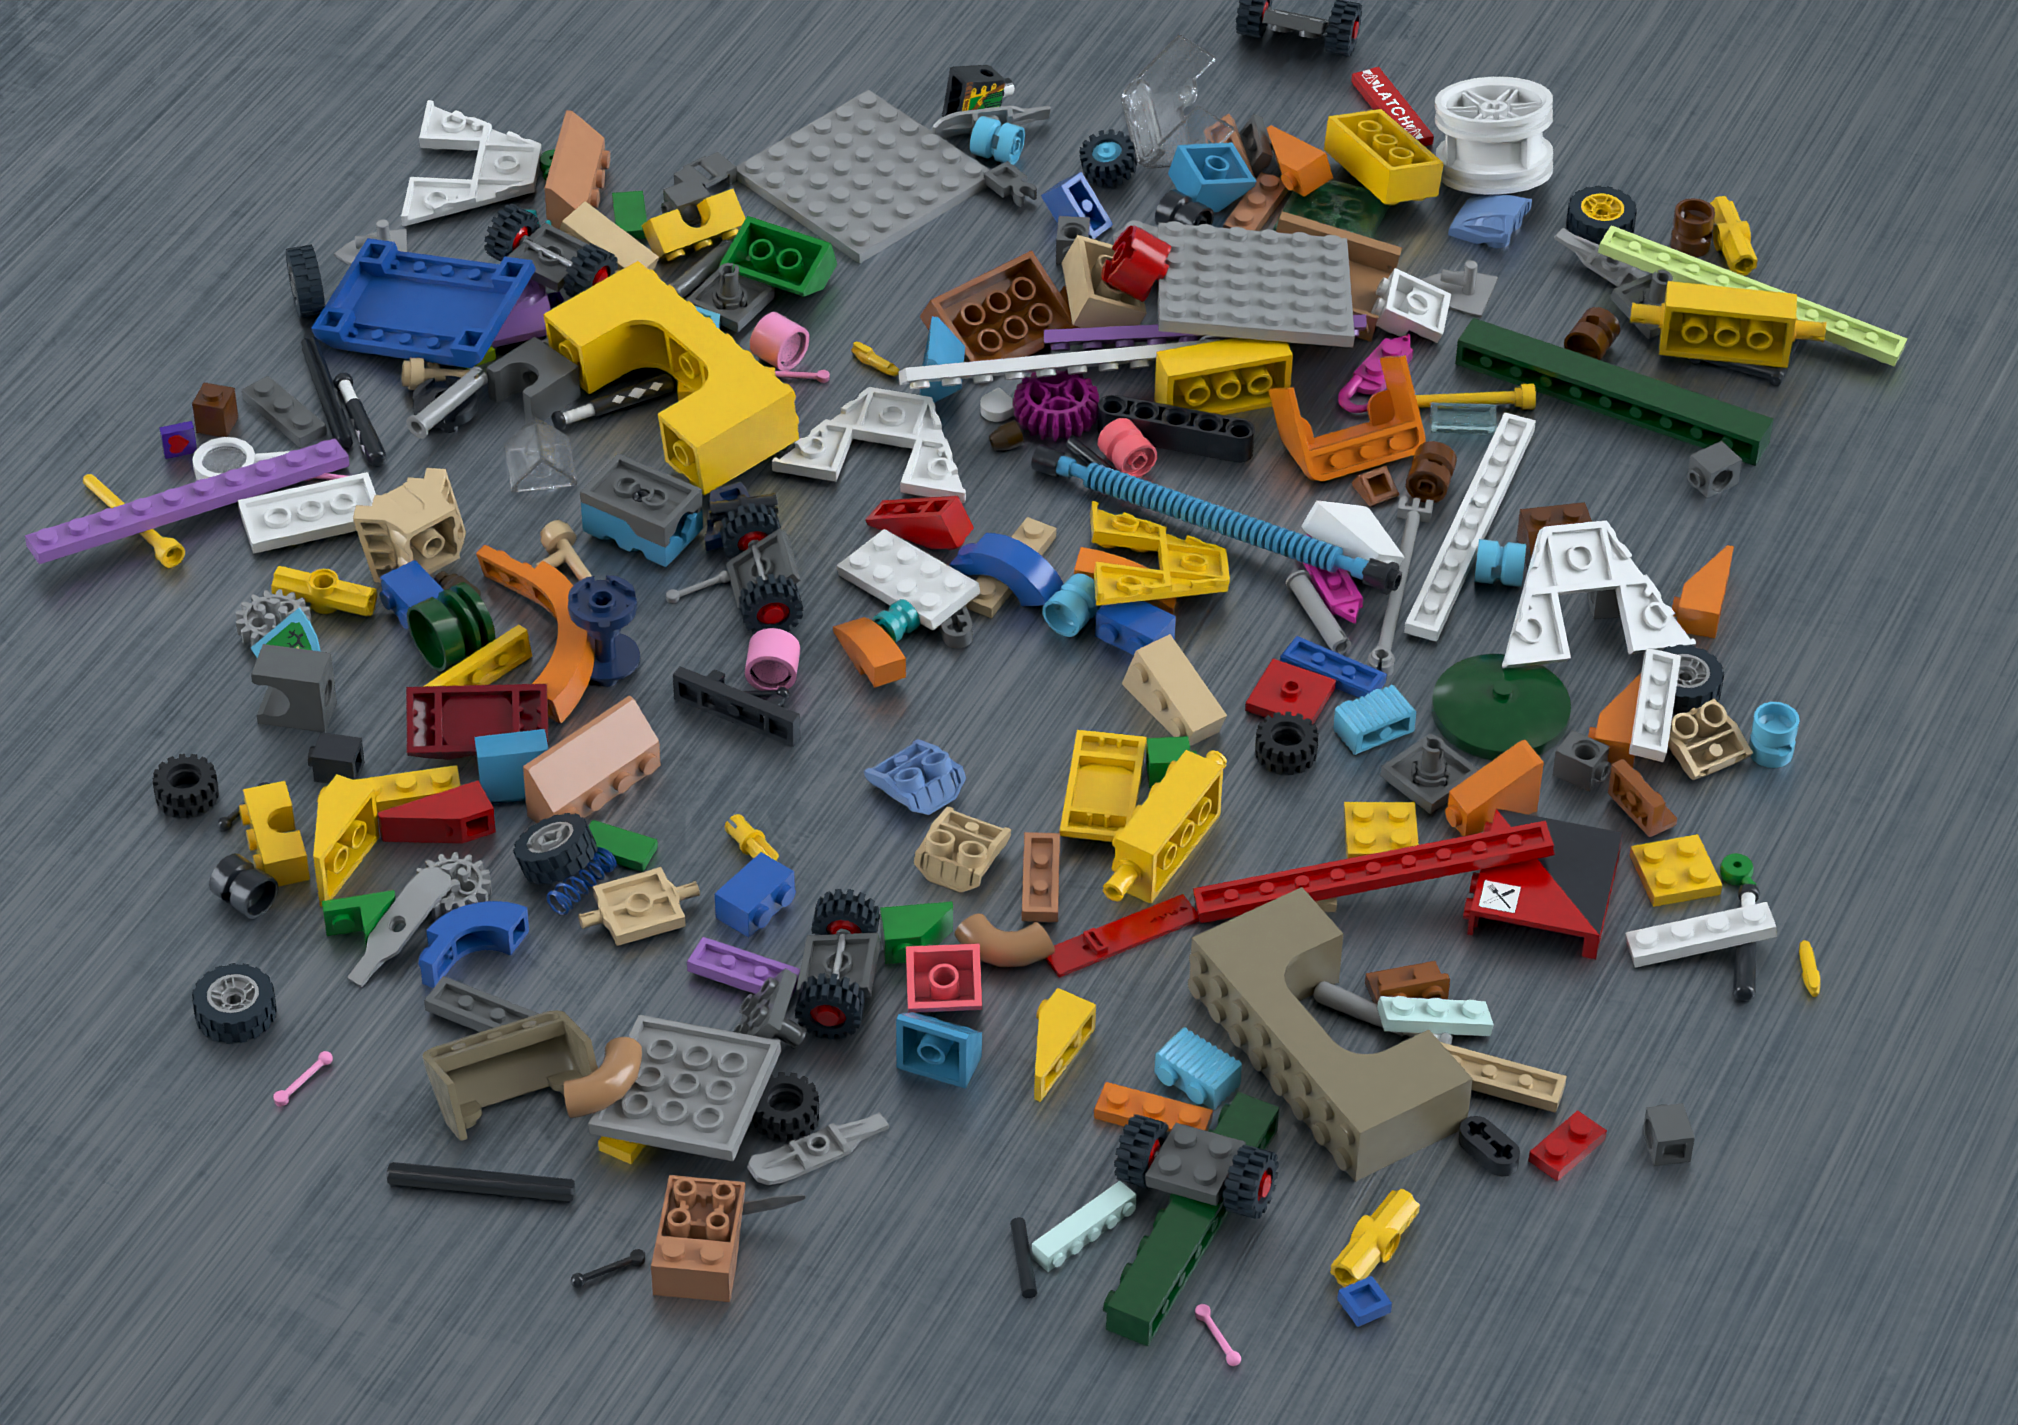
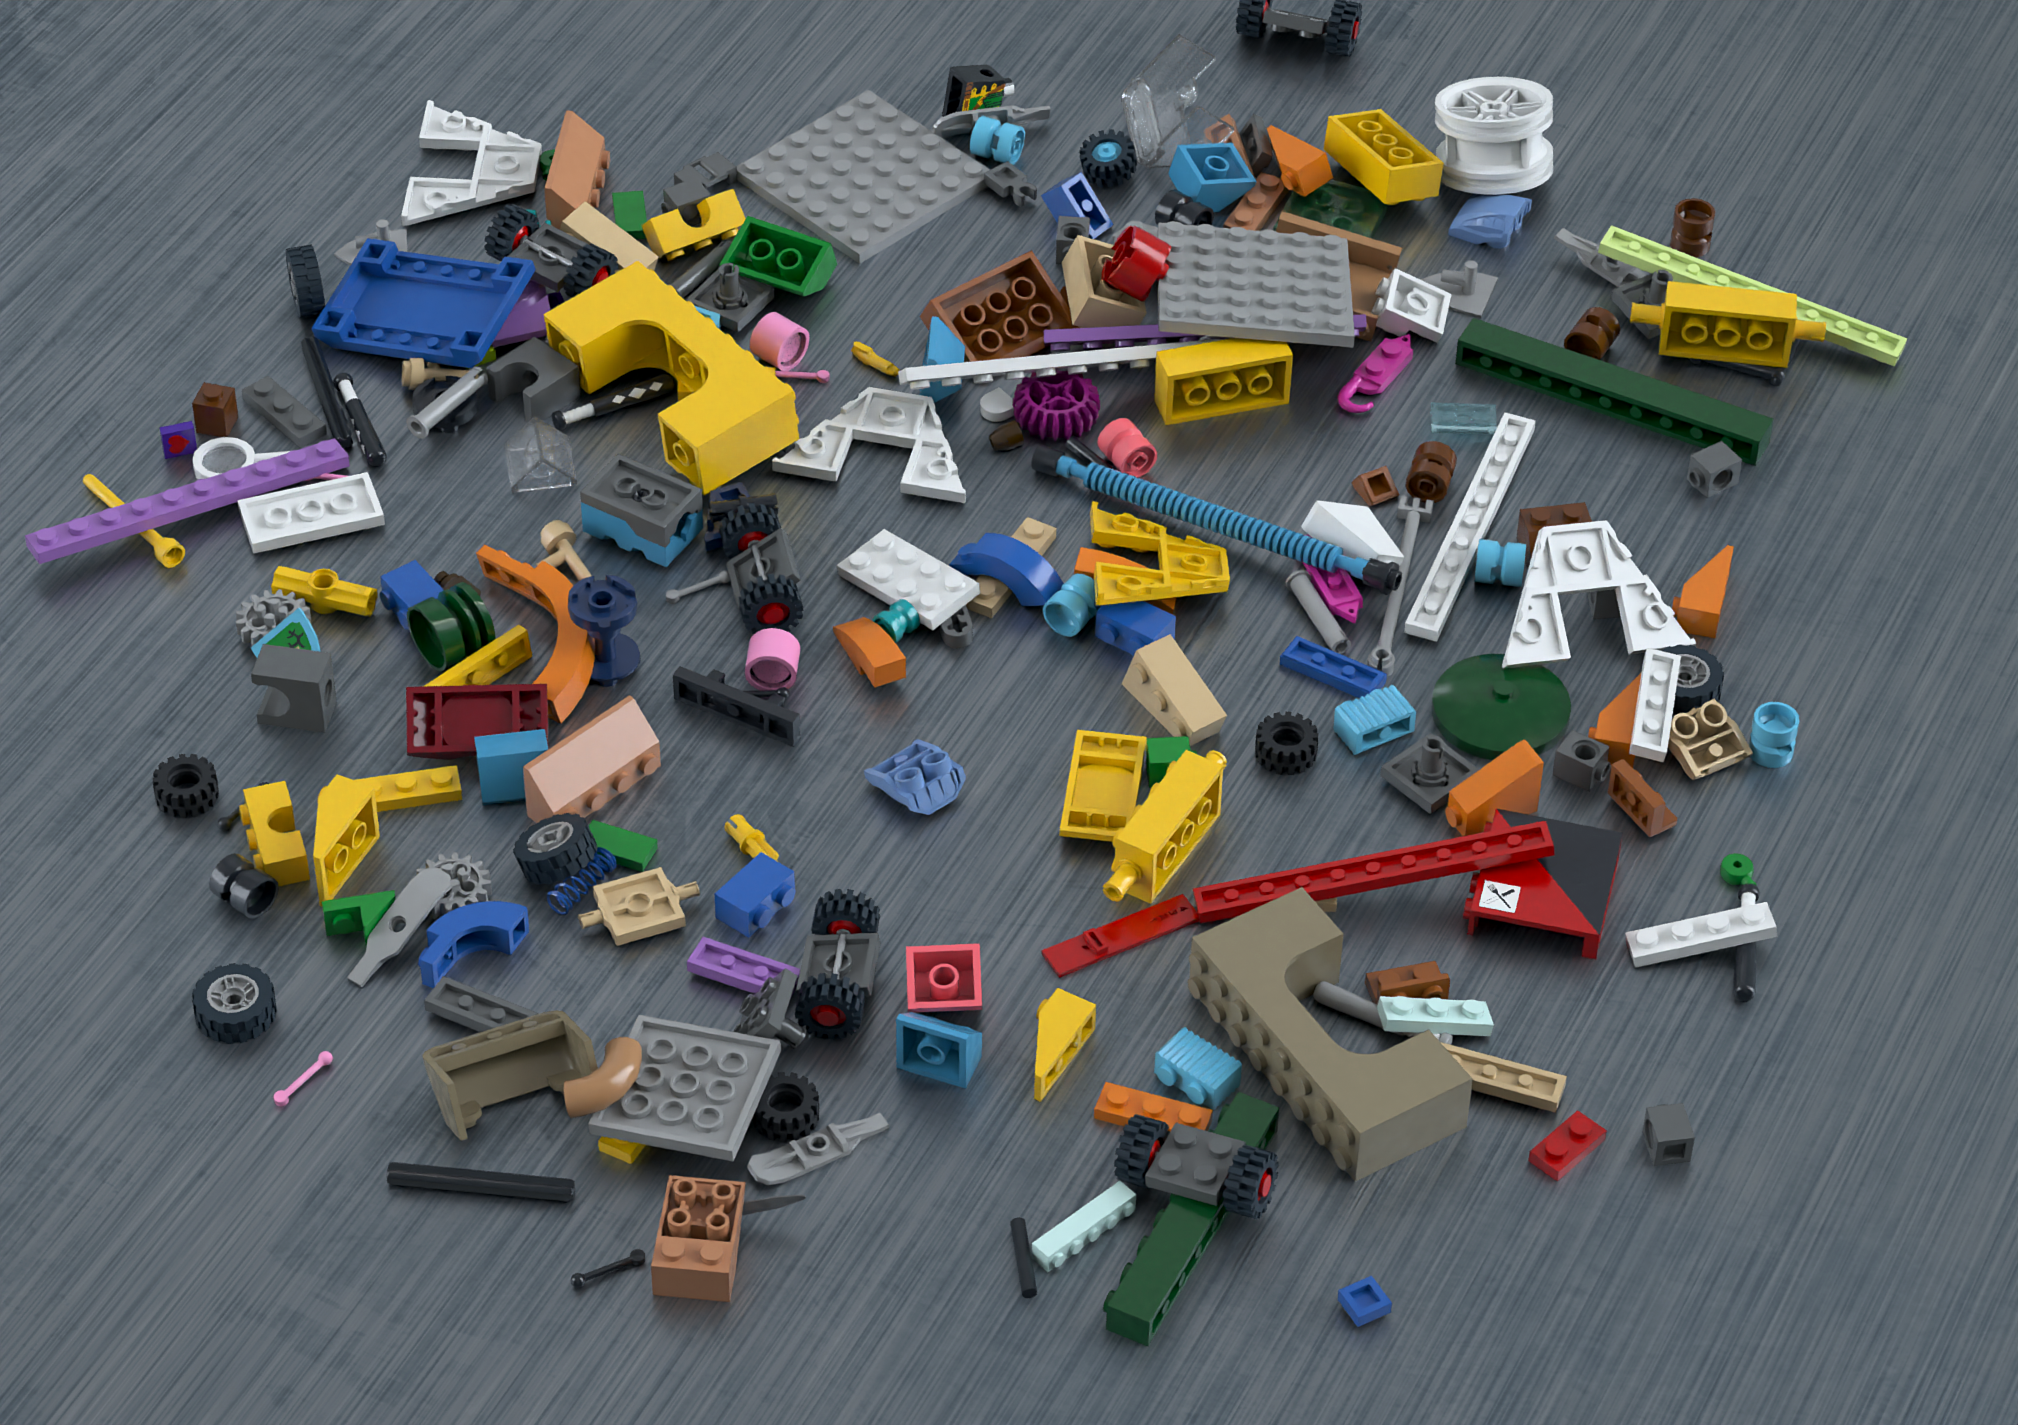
black brick [308,732,365,784] -> none
tan slope [353,468,466,582] -> none
red slope [378,780,496,844] -> none
red slope [865,496,974,550] -> none
green slope [880,901,953,964] -> none
tan slope [914,806,1012,893] -> none
medium nougat cylinder [955,913,1055,967] -> none
nougat plate [1022,832,1060,922] -> none
black beam [1097,395,1255,463] -> none
bright pink hinge [1195,1304,1241,1366] -> none
red plate [1245,659,1336,725] -> none
orange windscreen [1268,355,1426,481] -> none
yellow piece [1330,1188,1420,1287] -> none
yellow plate [1343,802,1419,859] -> none
red tile [1351,67,1434,146] -> none
yellow piece [1416,384,1536,410] -> none
black beam [1458,1116,1520,1177] -> none
black wheel [1566,186,1637,245] -> none
yellow plate [1629,834,1722,907] -> none
yellow piece [1710,196,1758,276] -> none
yellow piece [1799,940,1821,997] -> none

